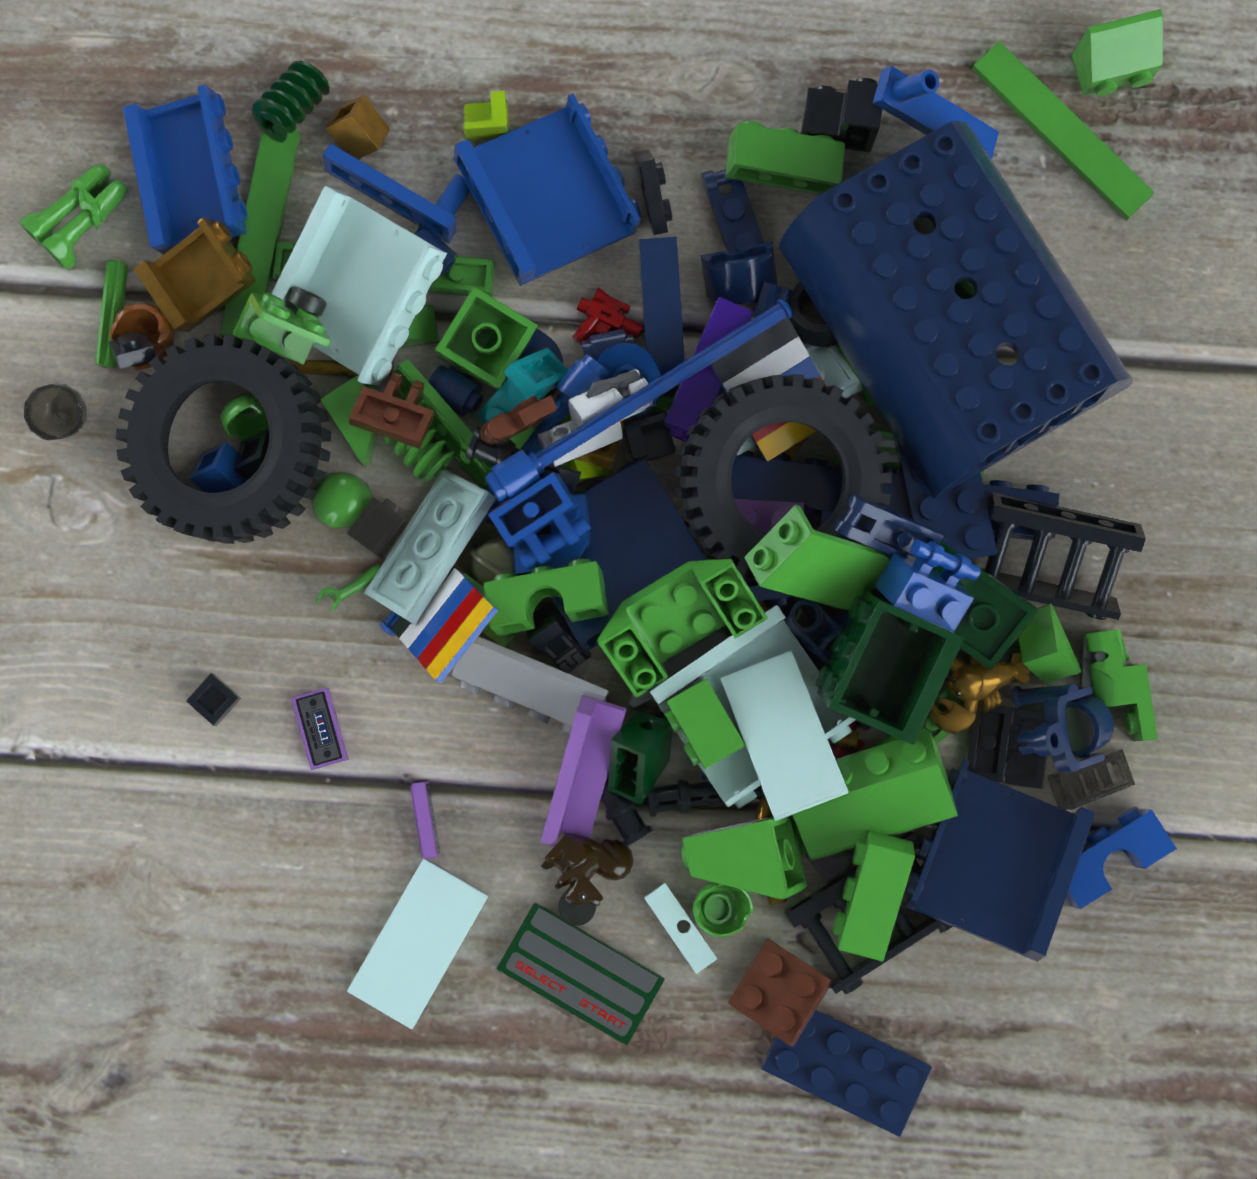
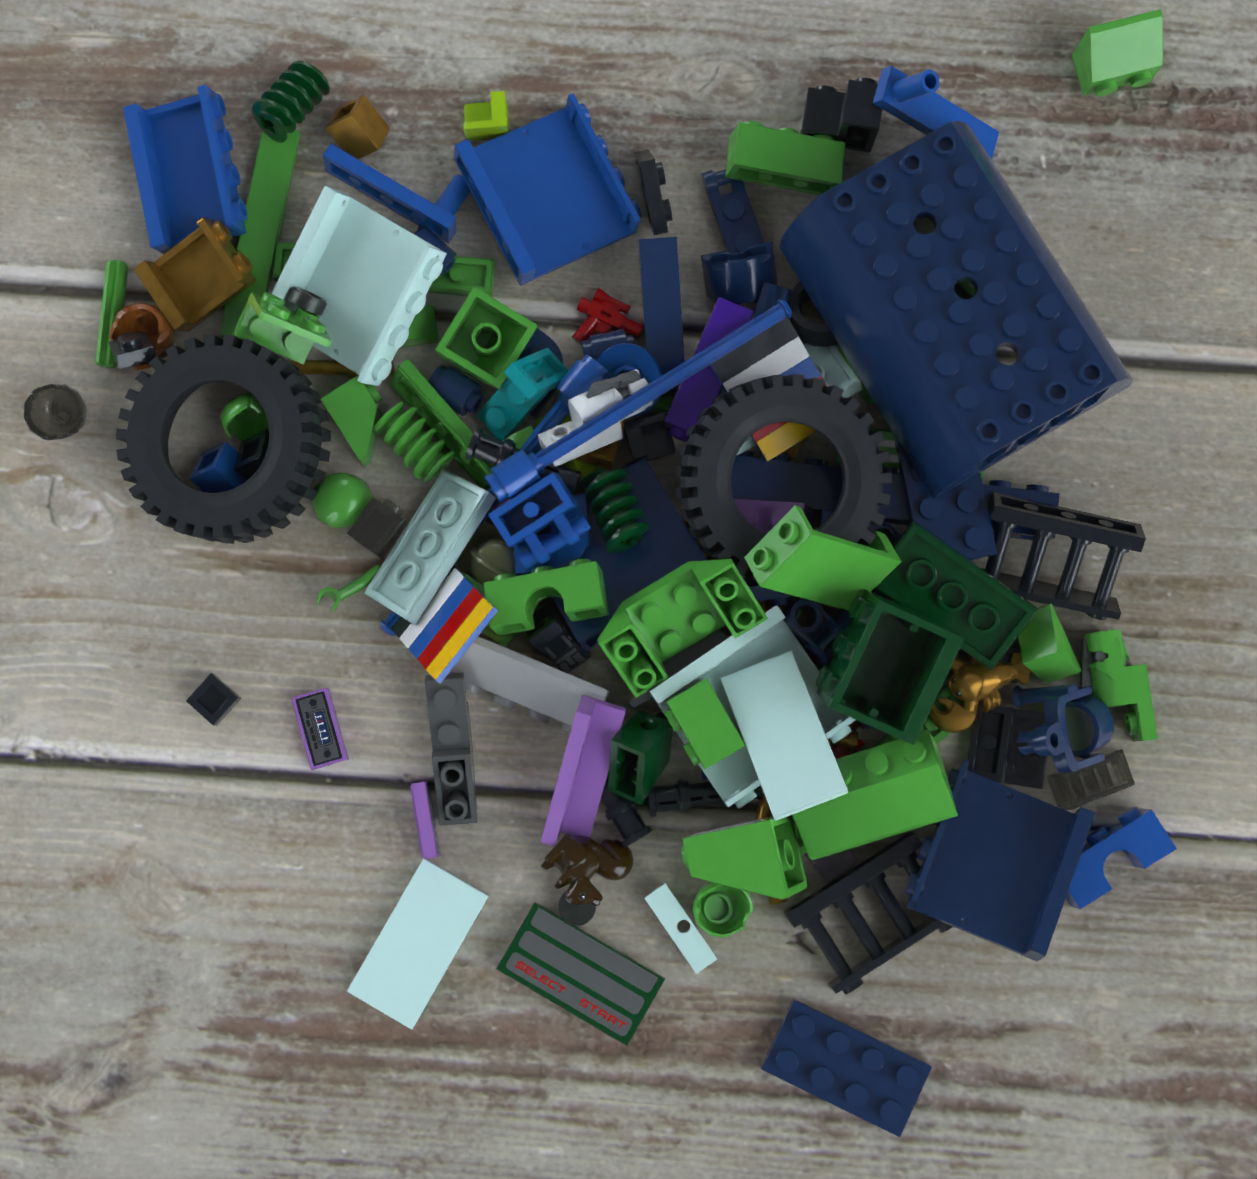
bright green piece [18,164,128,271] -> none
copper hinge [349,372,434,449] -> none
copper hinge [479,395,558,445] -> none
copper plate [728,938,833,1047] -> none
bright green brick [832,830,915,962] -> none
dark blue plate [833,493,944,562] -> none
blue brick [875,540,981,631] -> none
bright green tile [972,41,1155,221] -> none
none -> dark grey slope [425,672,478,826]
none -> dark green piece [580,469,650,553]

